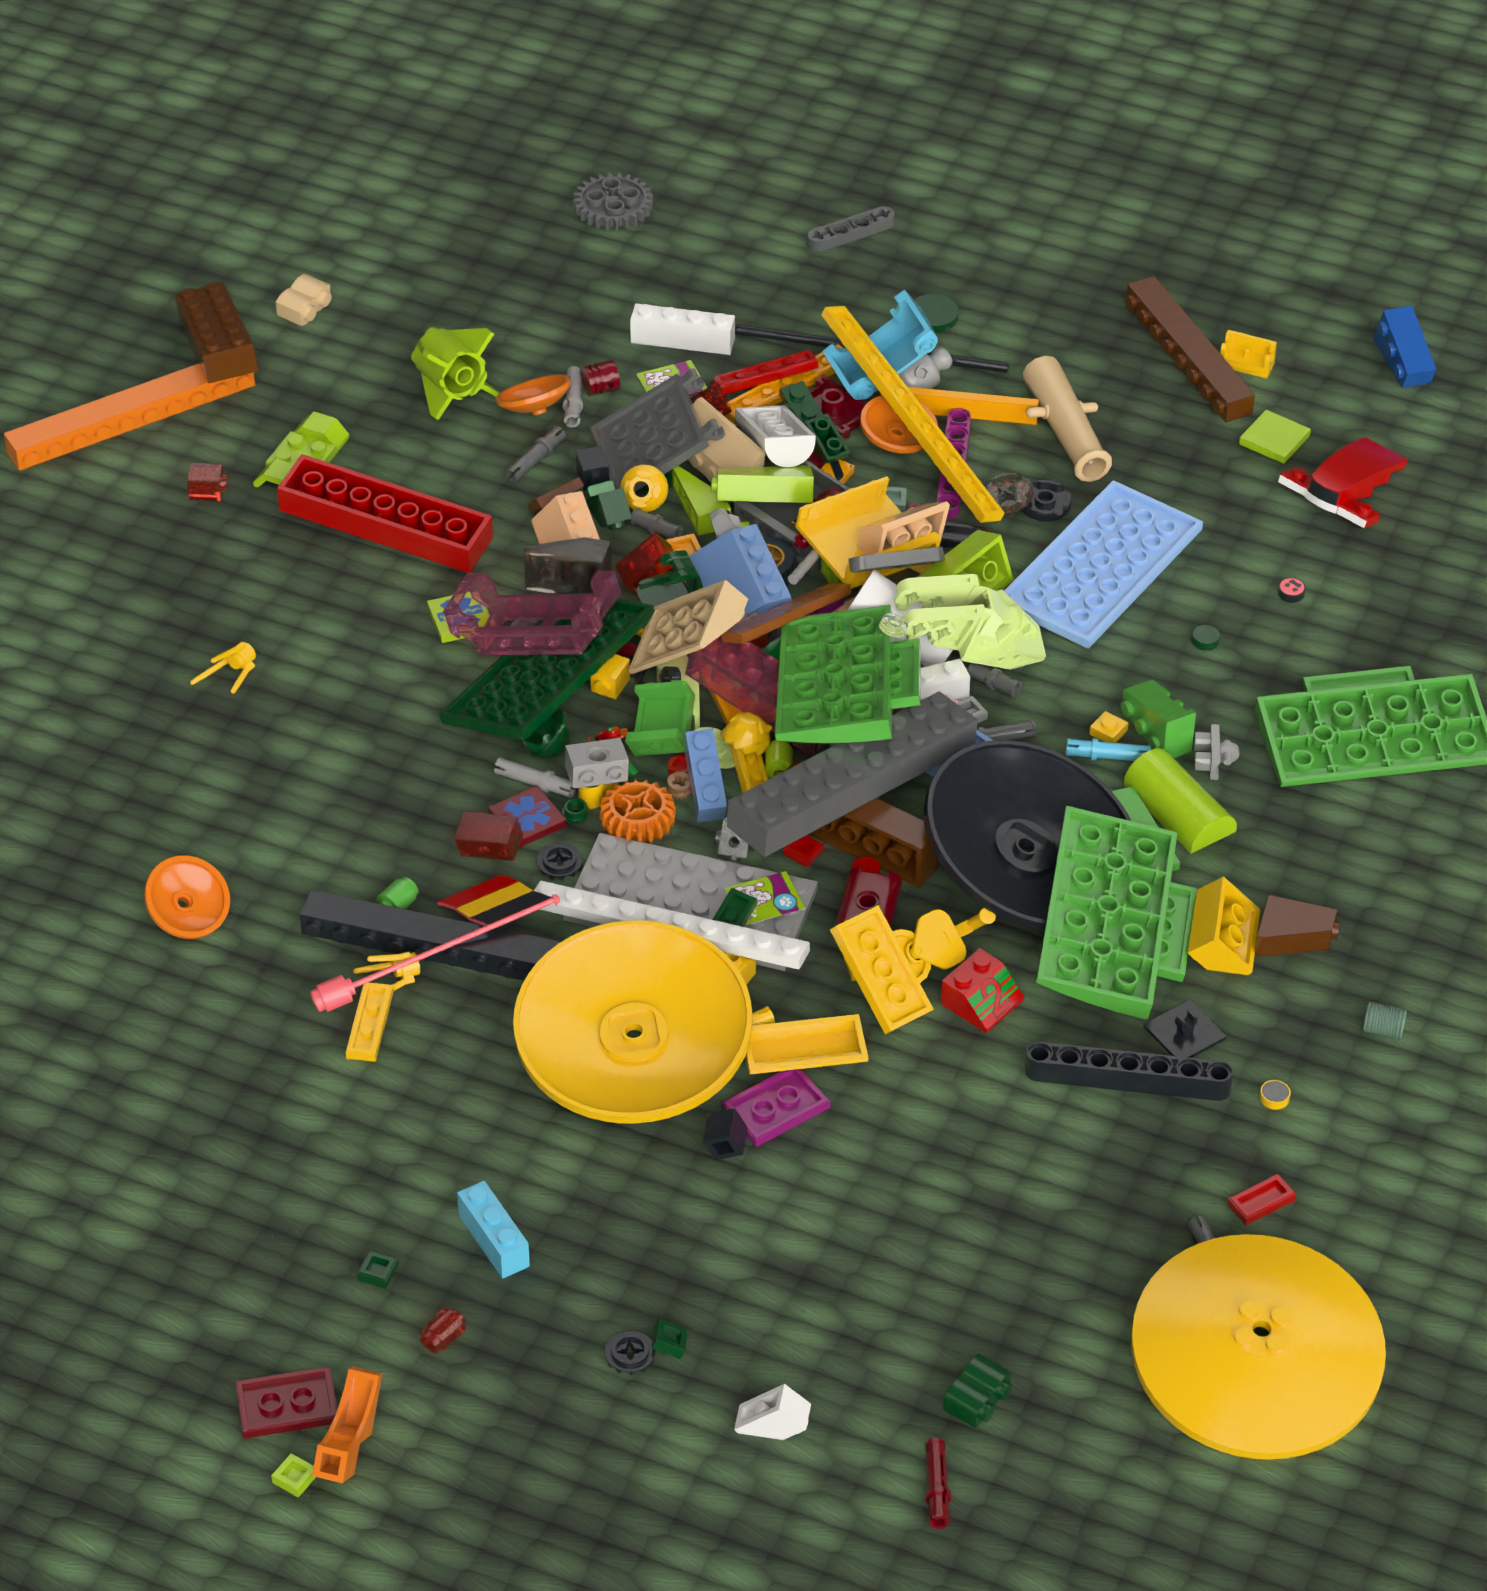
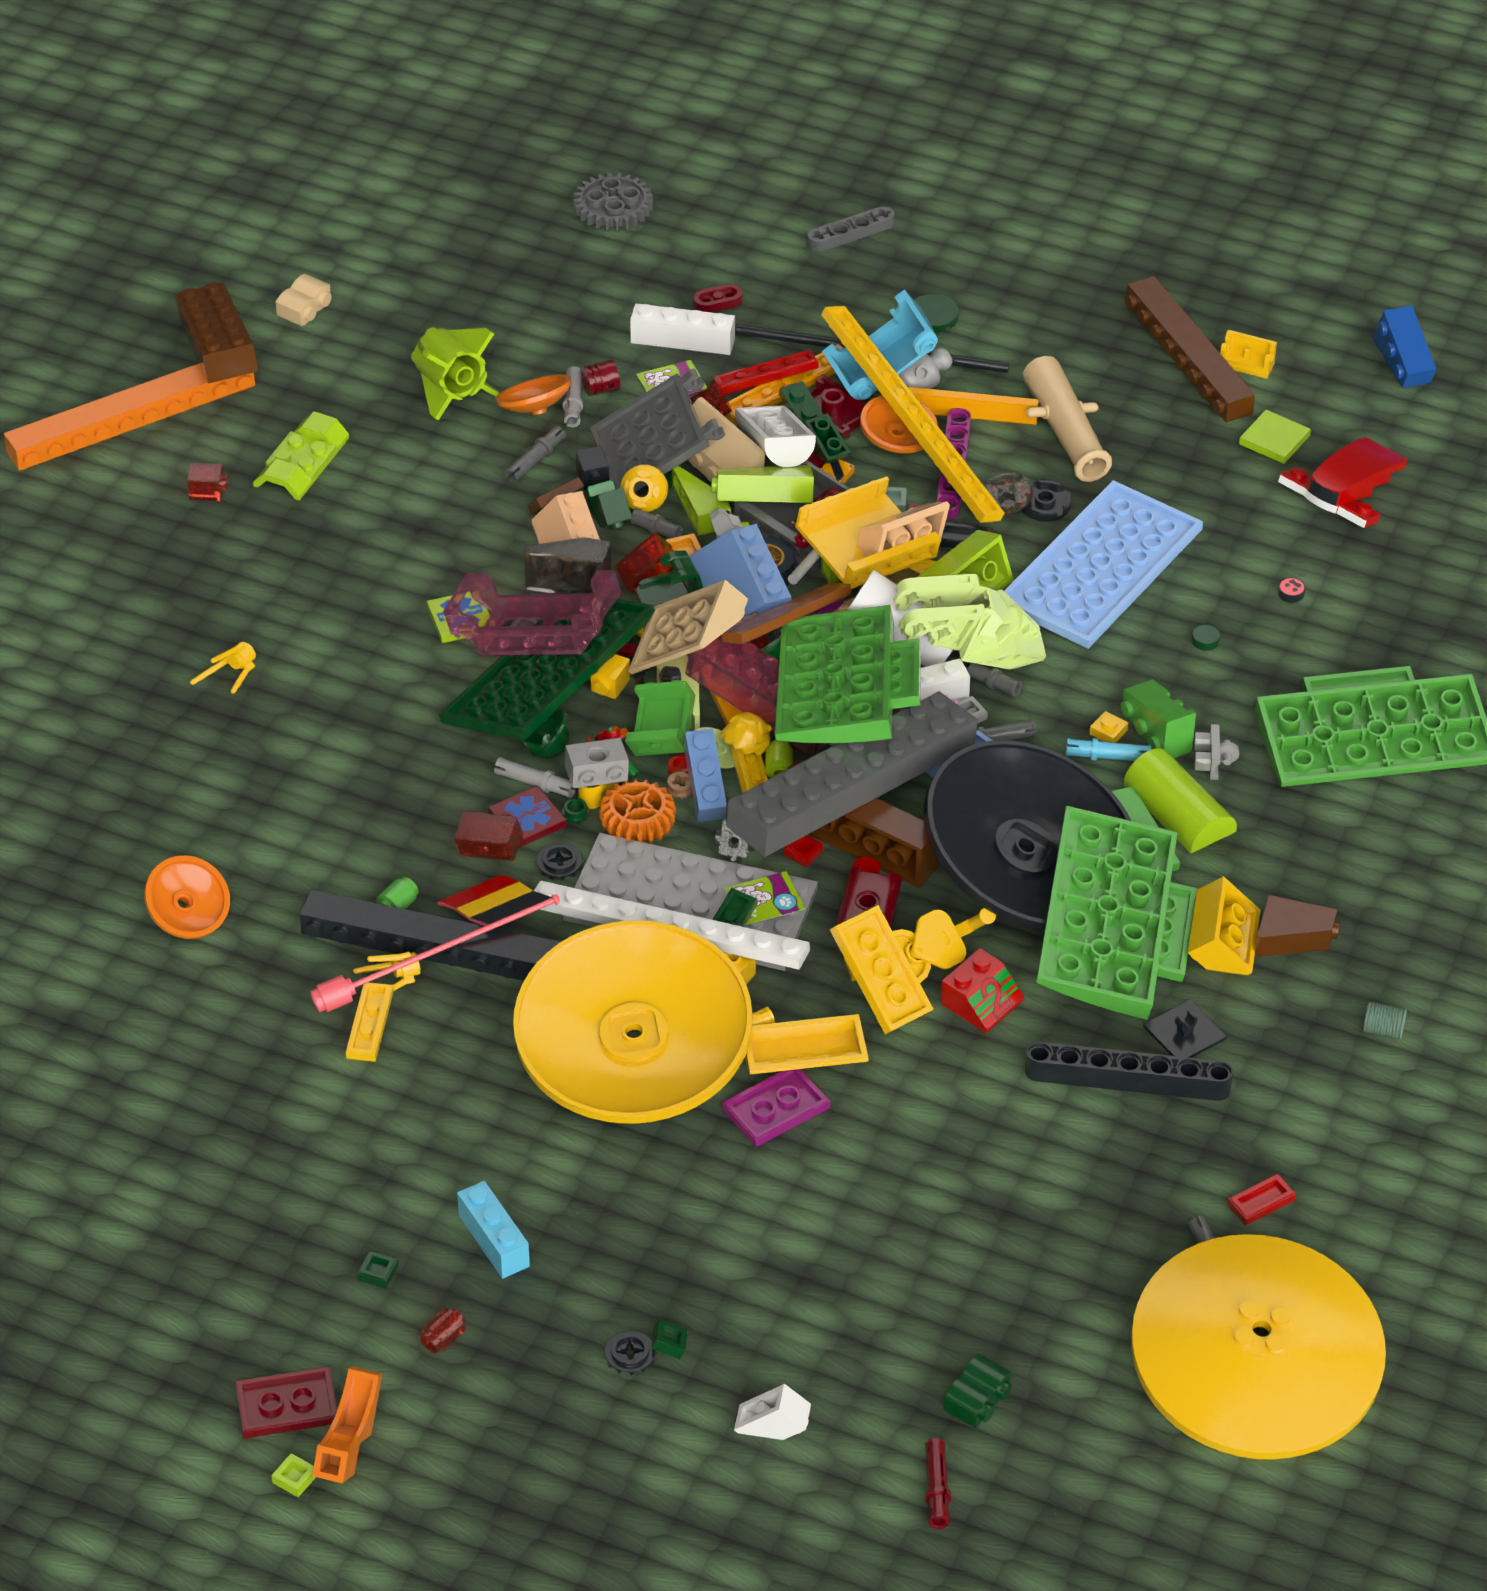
red brick [277,454,493,573] -> none
black brick [703,1108,747,1160] -> none
beam [848,547,945,573] -> none
clear tile [879,613,908,638] -> none
tile [1260,1080,1291,1110] -> none
none -> dark red plate [694,284,742,312]

